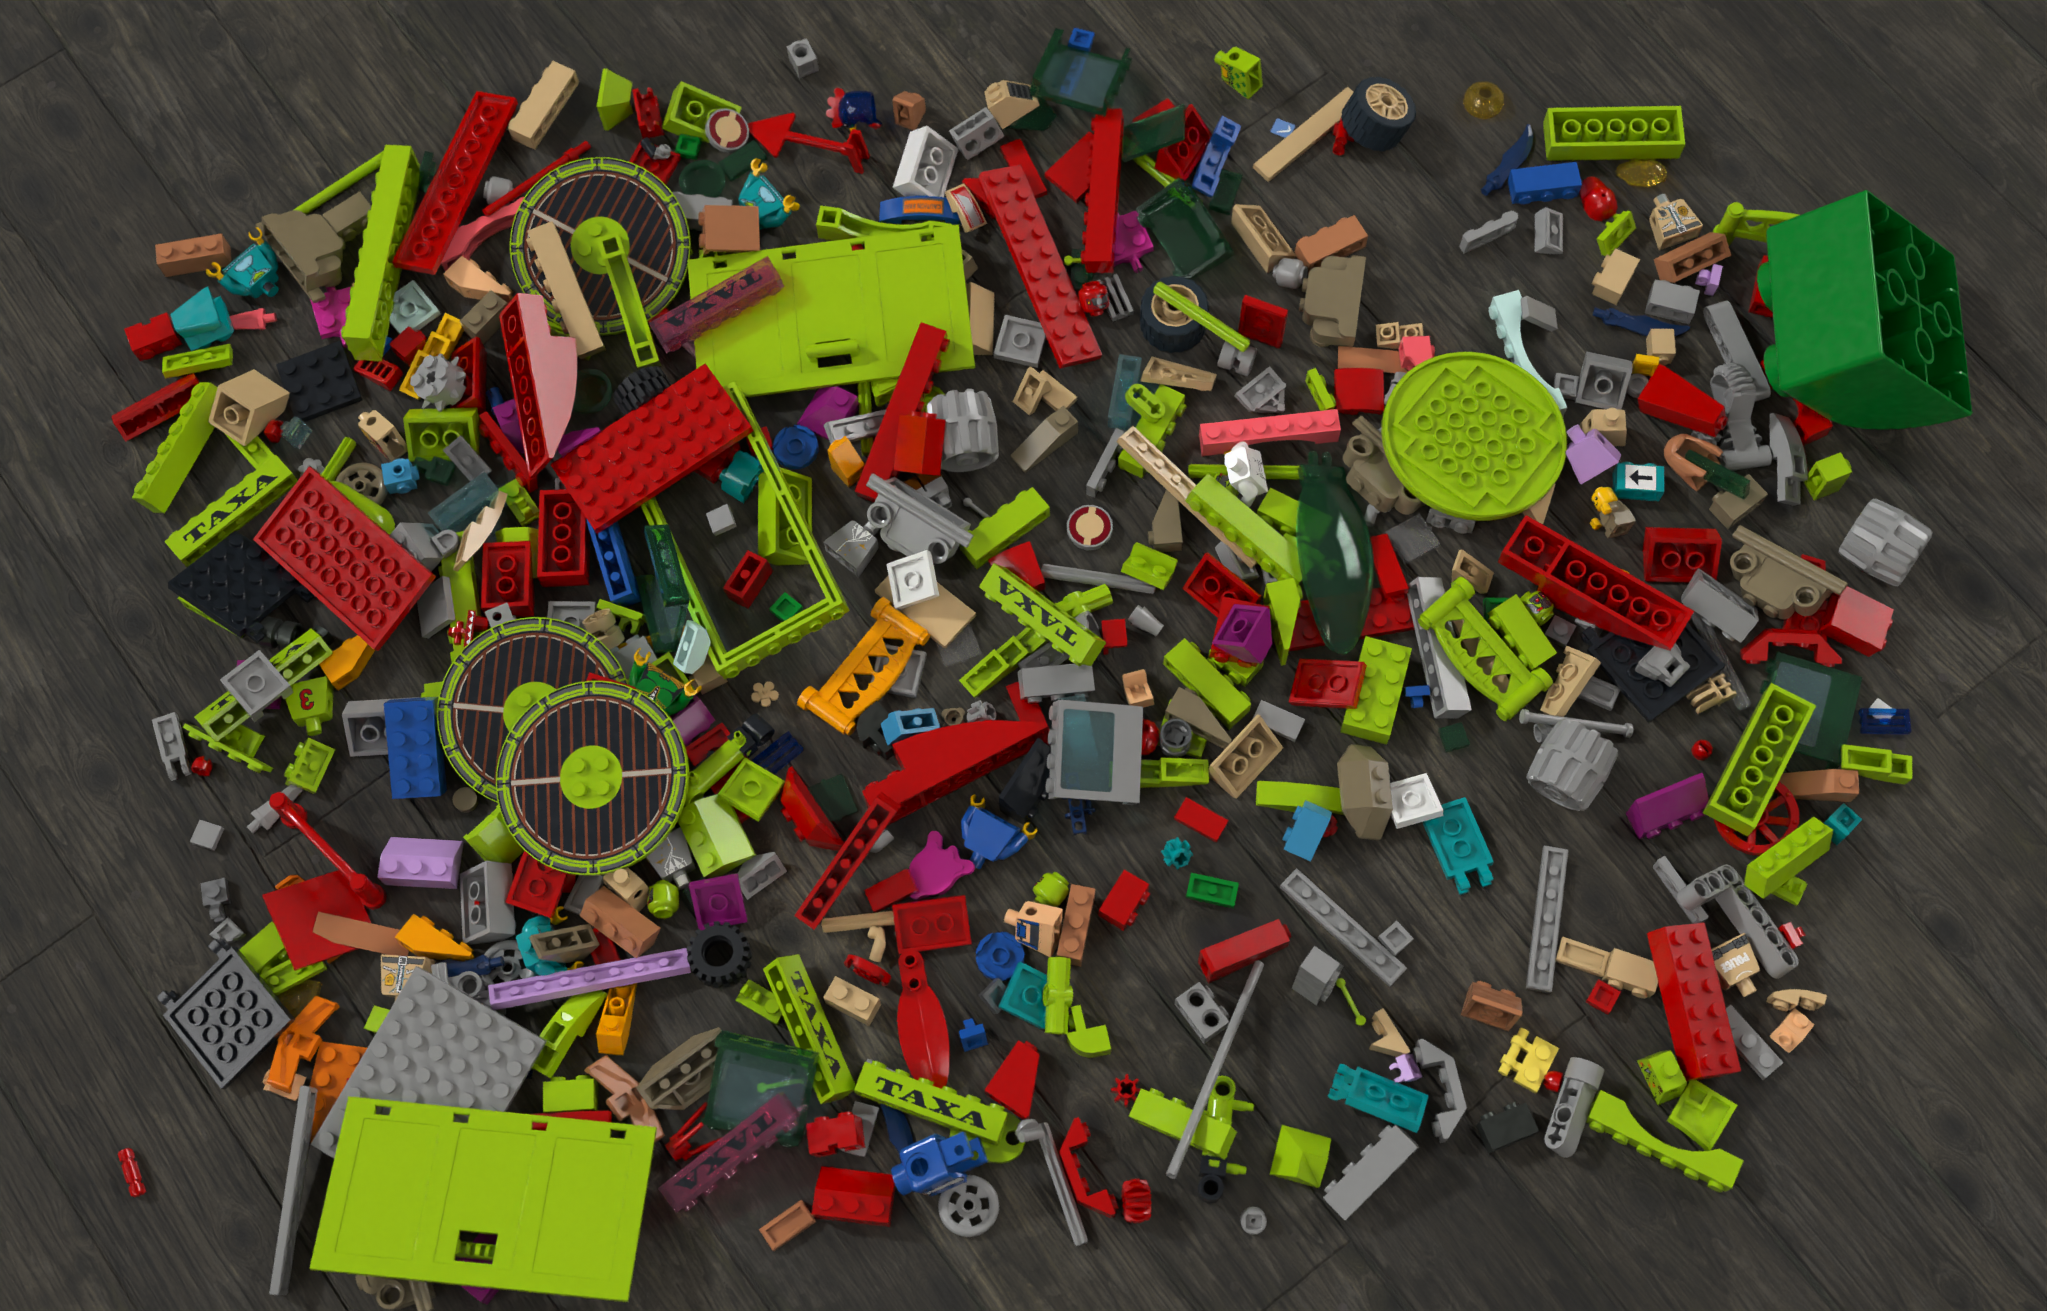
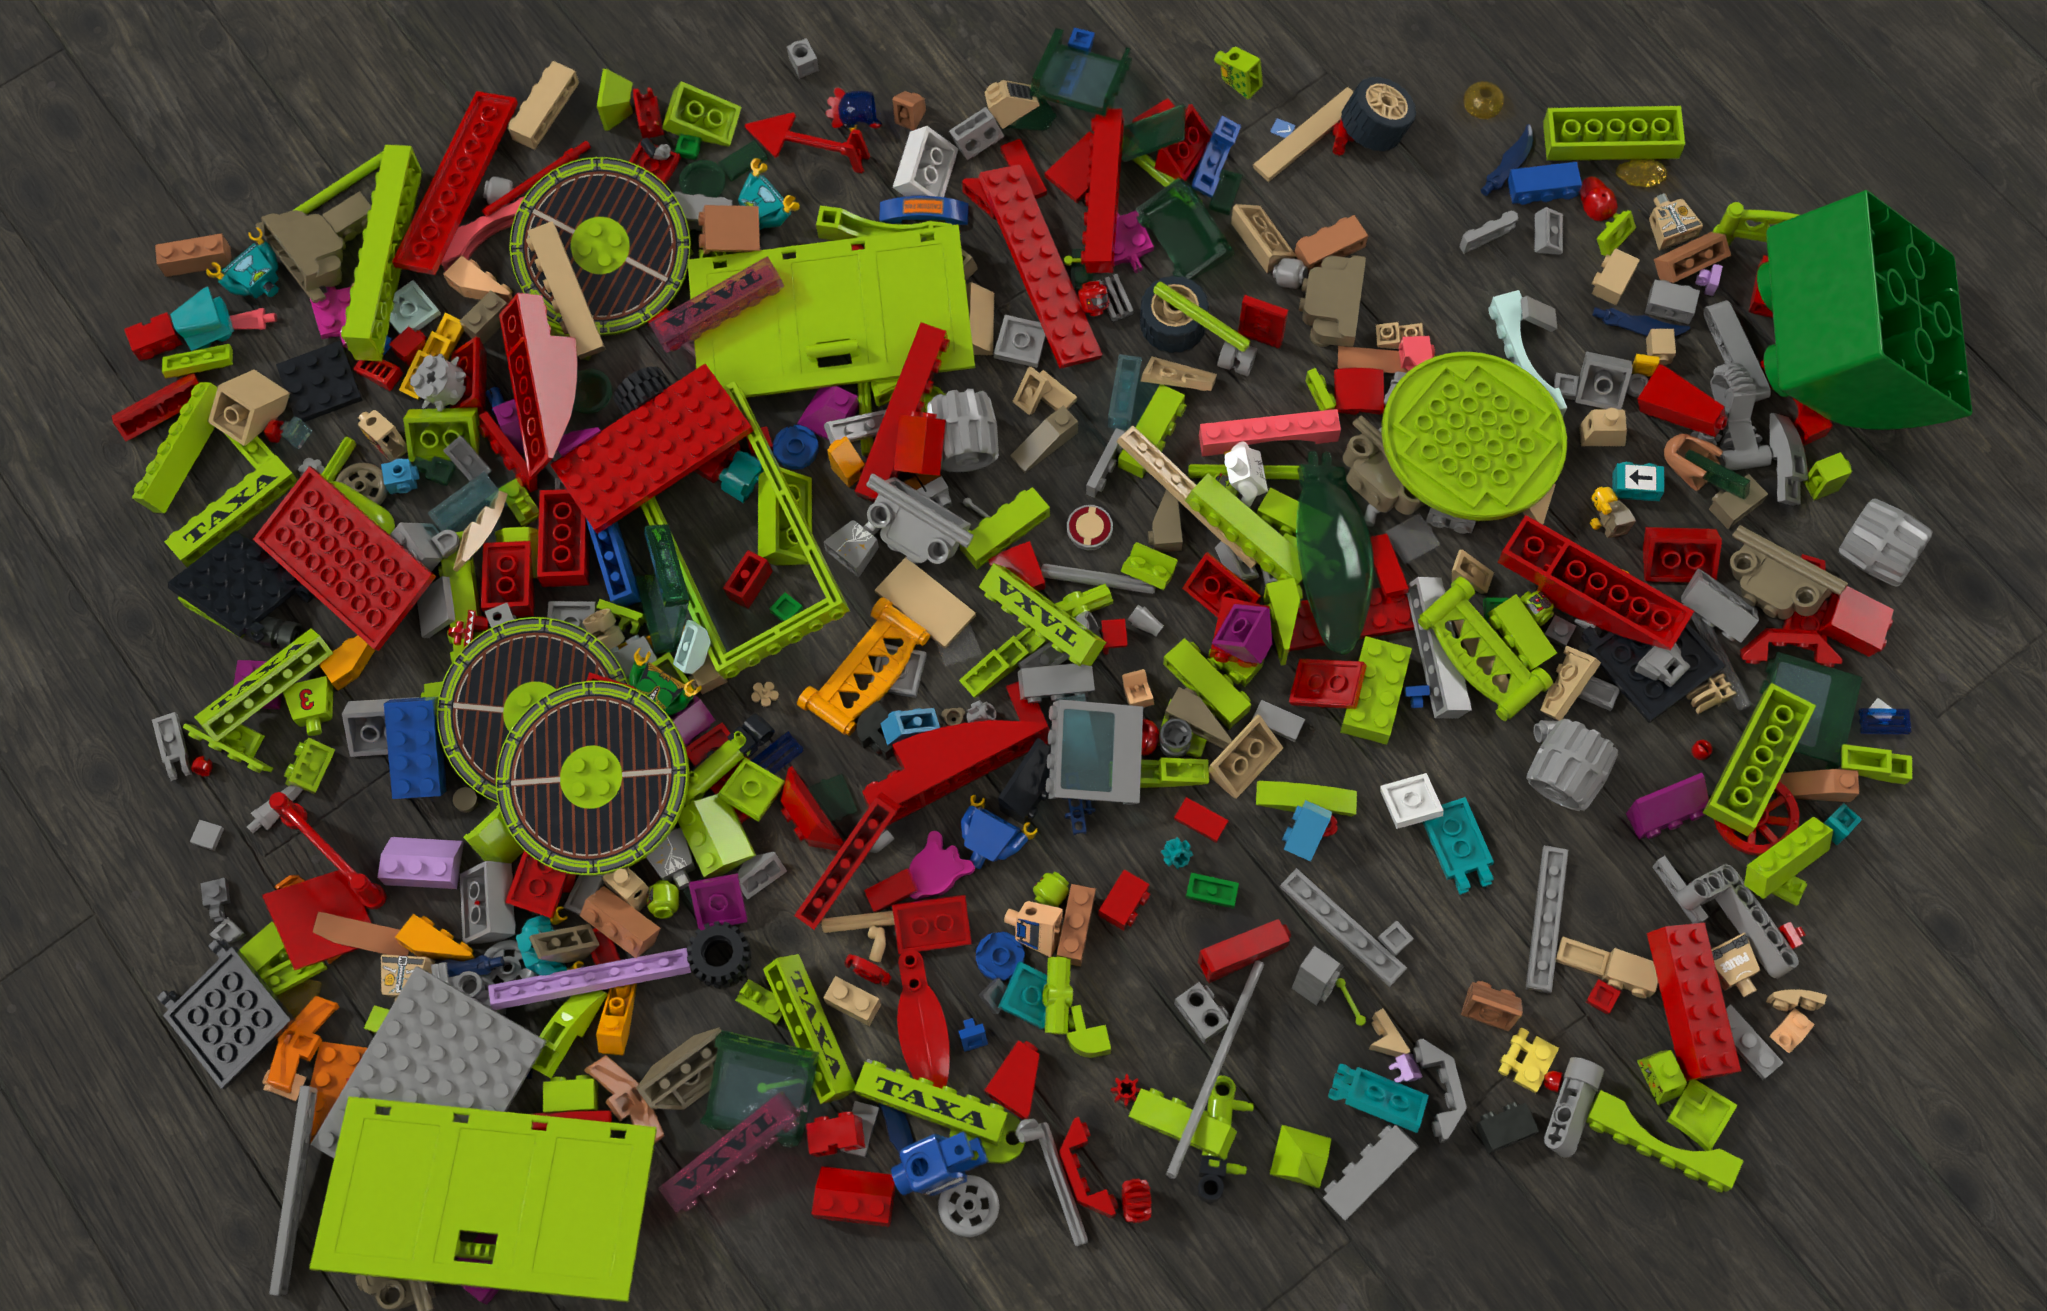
red axle [118,1148,146,1197] -> none
light grey panel [220,650,294,722] -> none
pearl dark grey tile [312,625,335,646] -> none
clear green plate [419,151,437,192] -> none
lime arch [597,232,661,370] -> none
red plant [665,1102,725,1161] -> none
tile [705,108,749,153] -> none
light grey tile [706,504,737,536] -> none
nougat tile [759,1199,816,1251] -> none
white plate [887,550,939,610] -> none
slope [945,184,987,233] -> none
lime beam [1125,384,1165,423] -> none
light grey slope [1235,366,1286,413] -> none
light grey tile [1240,1207,1267,1234] -> none
dark tan wedge [1337,744,1393,840] -> none
clear green tile [1438,722,1470,753] -> none
light grey bar [1519,709,1633,738] -> none
lavender torso [1566,424,1621,484] -> none

